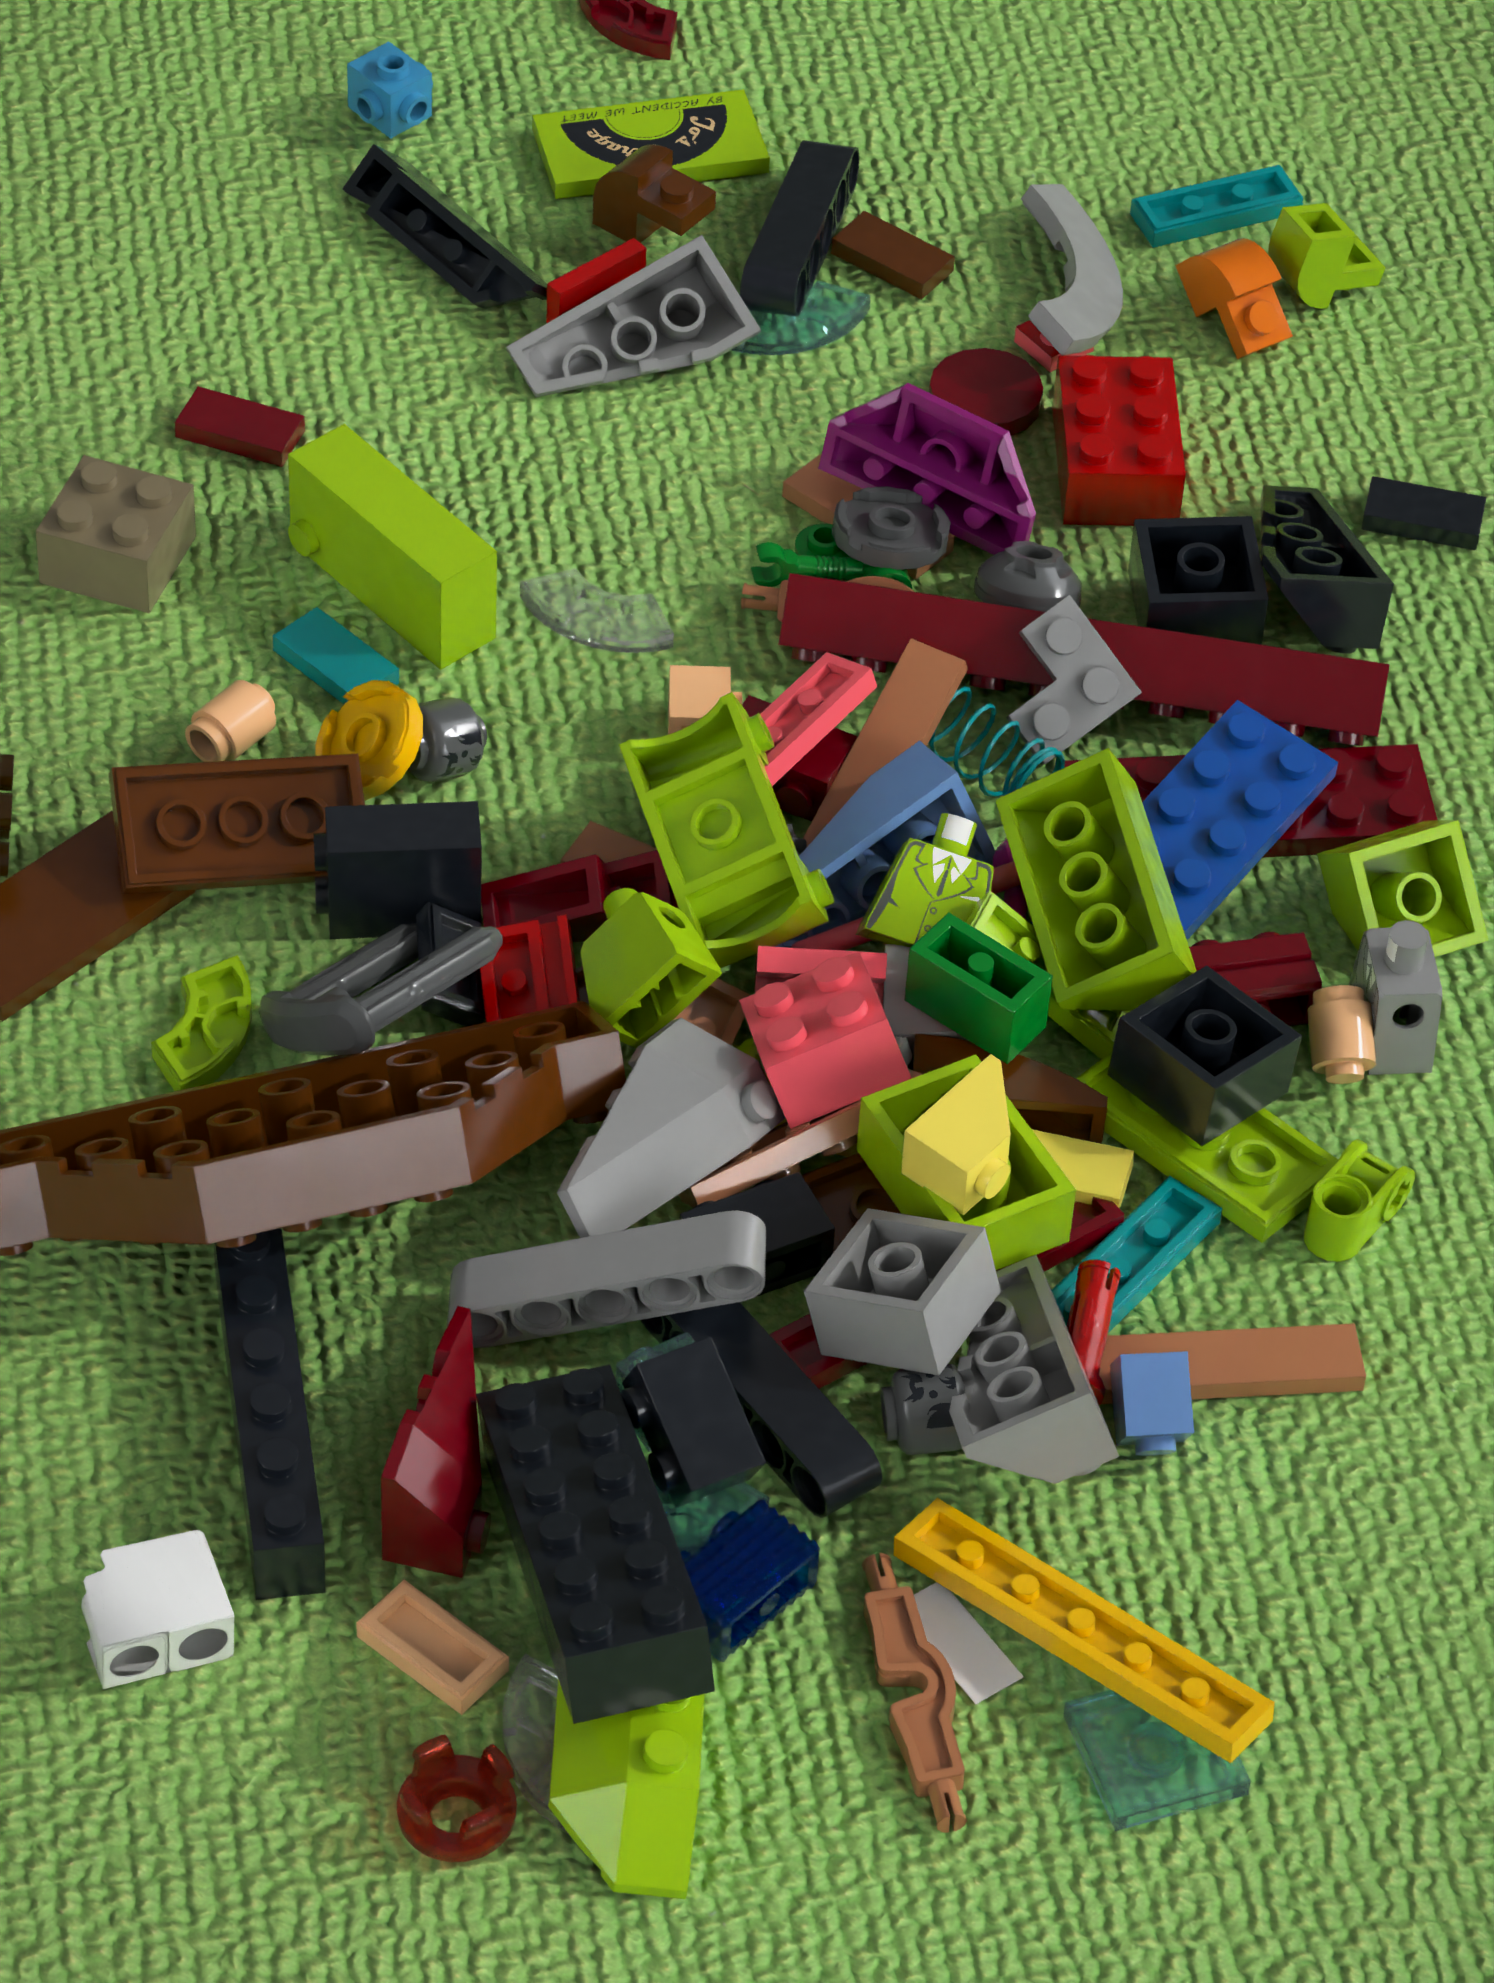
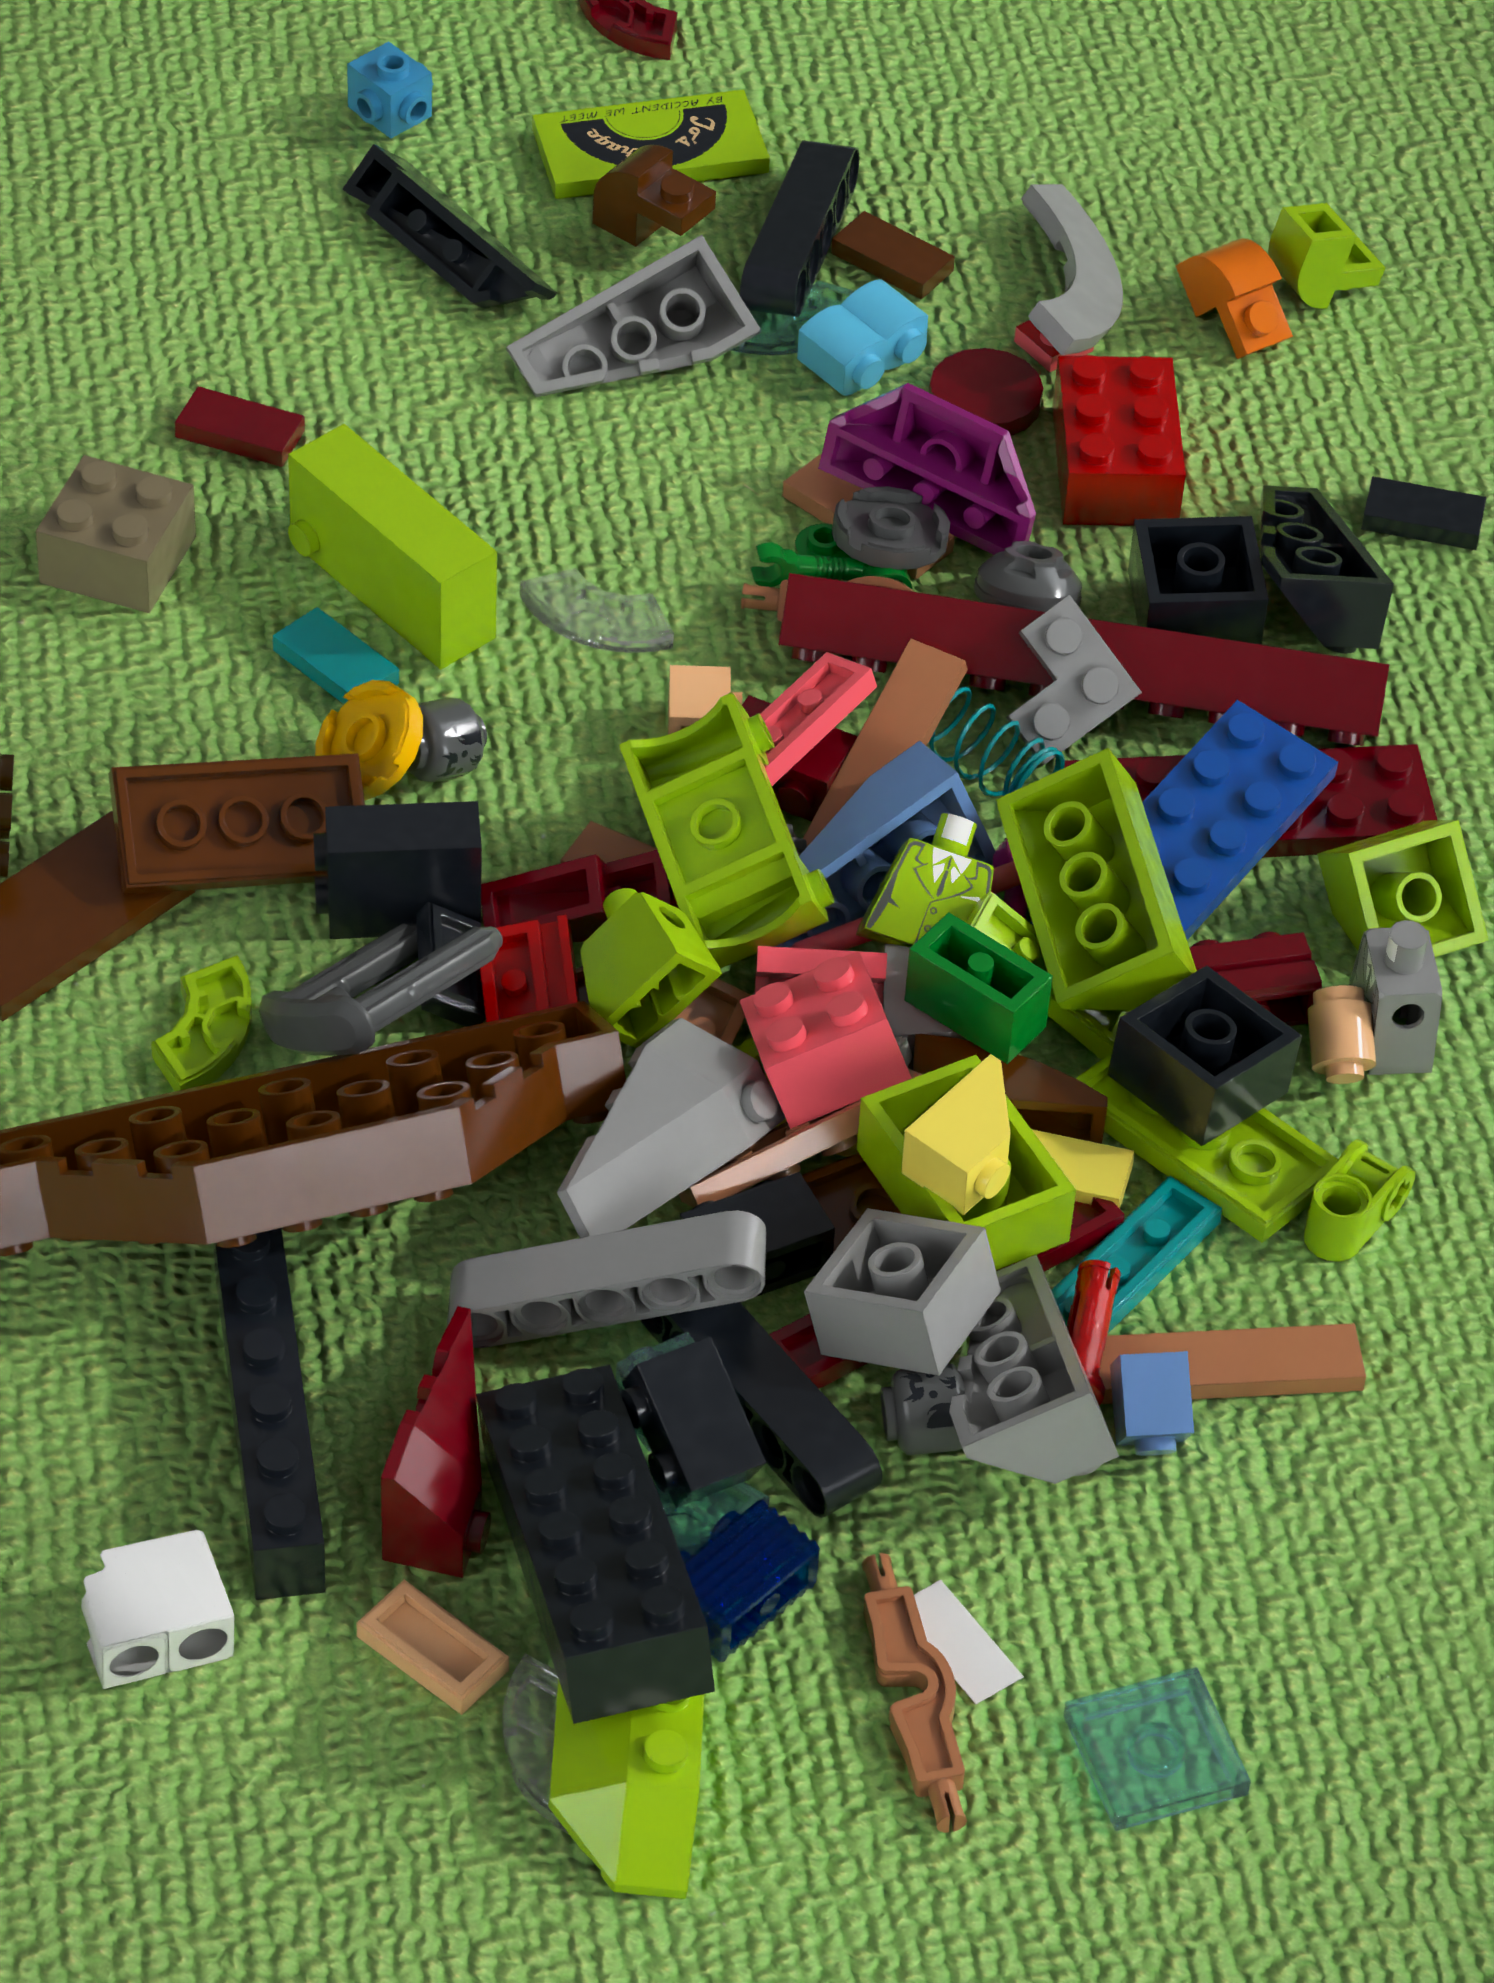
light nougat brick [185,680,276,762] -> none
clear red piece [397,1734,517,1862] -> none
red tile [546,238,647,324] -> none
yellow plate [893,1497,1275,1764] -> none
teal tile [1130,165,1304,248] -> none
none -> medium azure brick [797,279,928,396]

